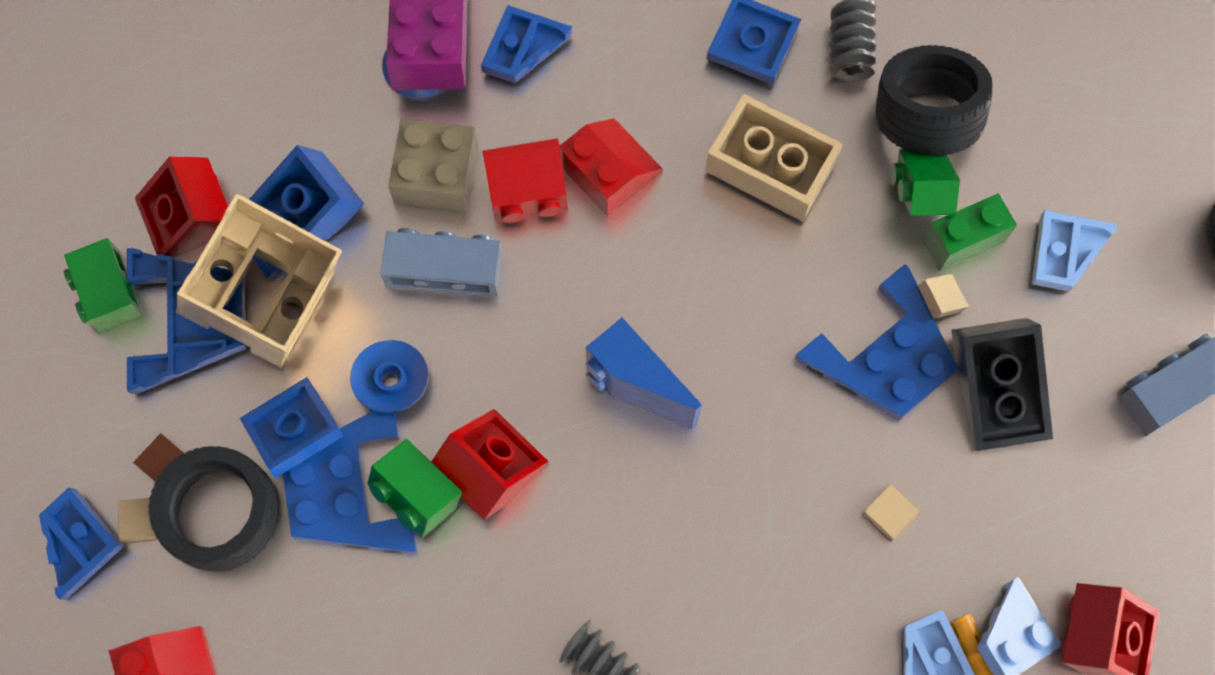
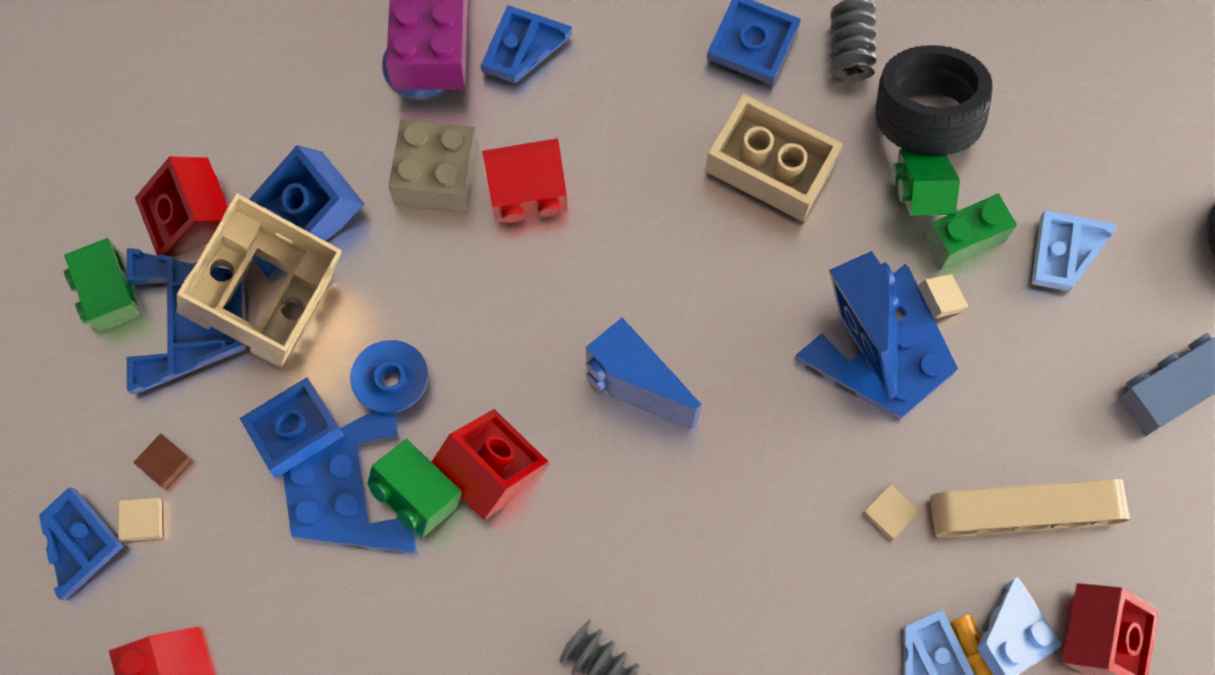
black tyre [148,446,279,571] -> none
sand blue brick [380,228,502,296] -> none
red slope [560,118,663,216] -> none
black slope [951,318,1053,451] -> none
none -> blue slope [829,251,900,399]
none -> tan beam [930,479,1130,537]

